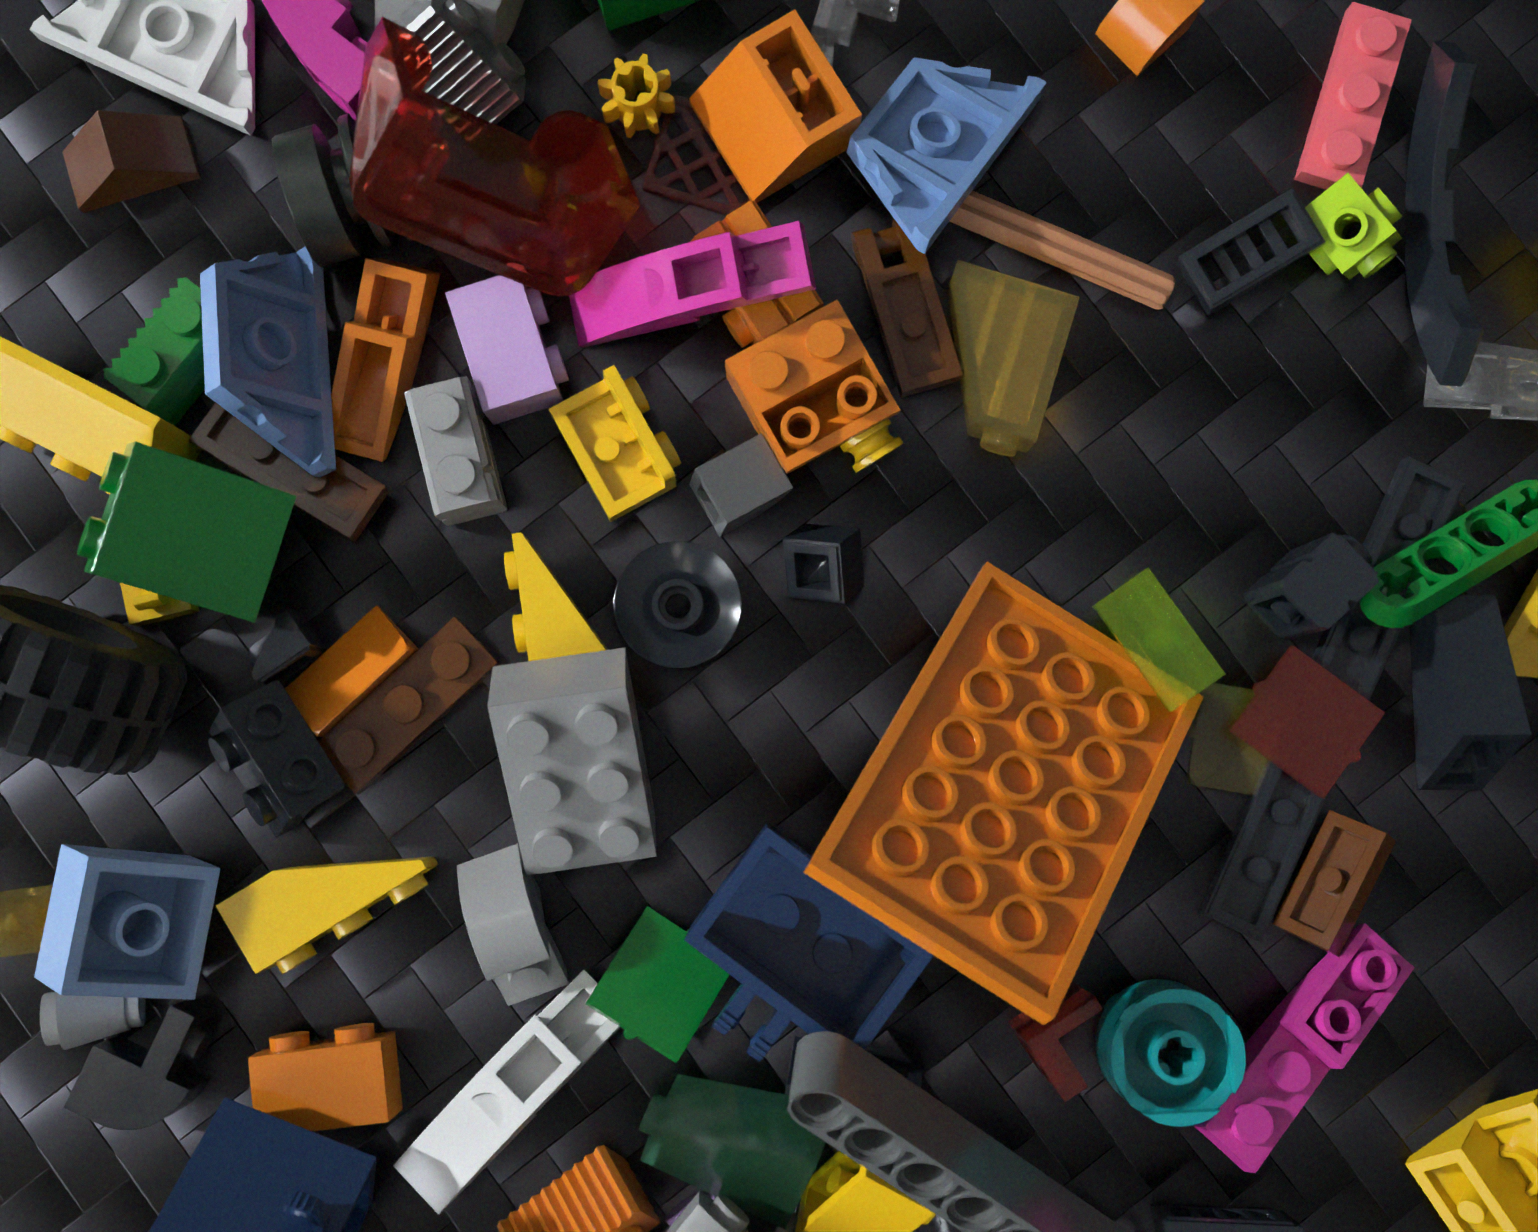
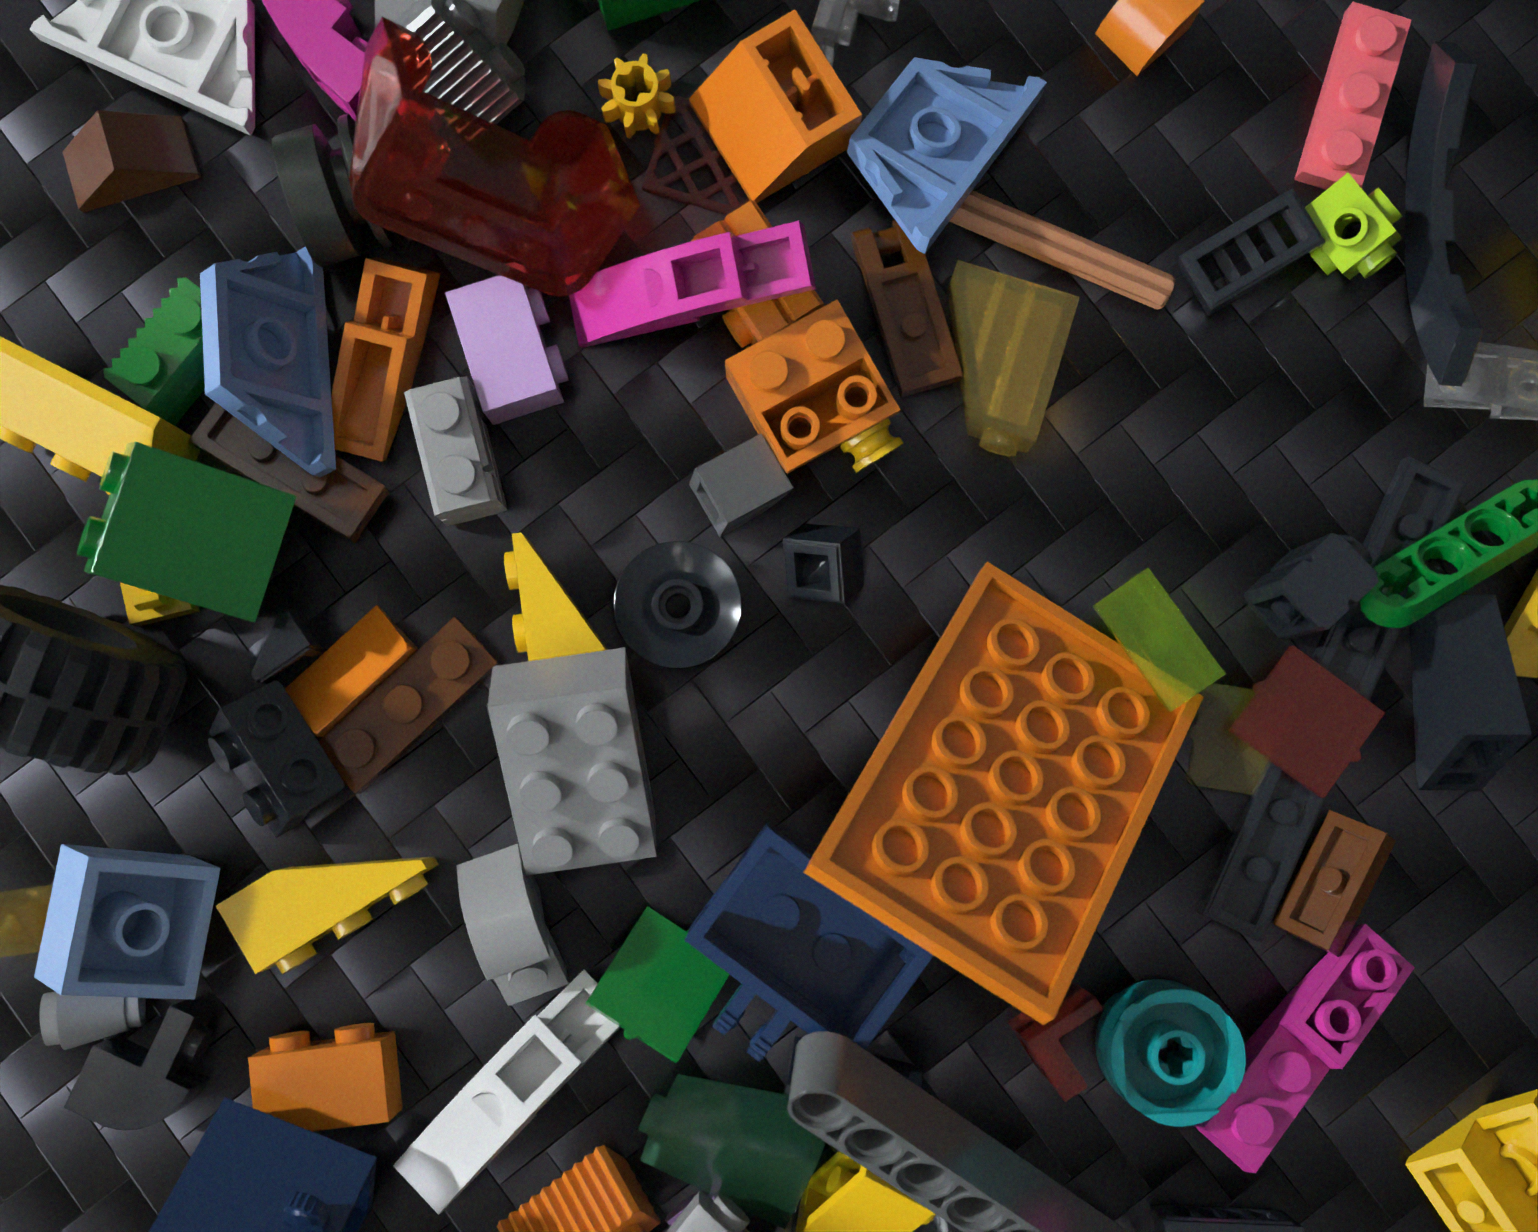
yellow bracket [549,365,681,522] -> none

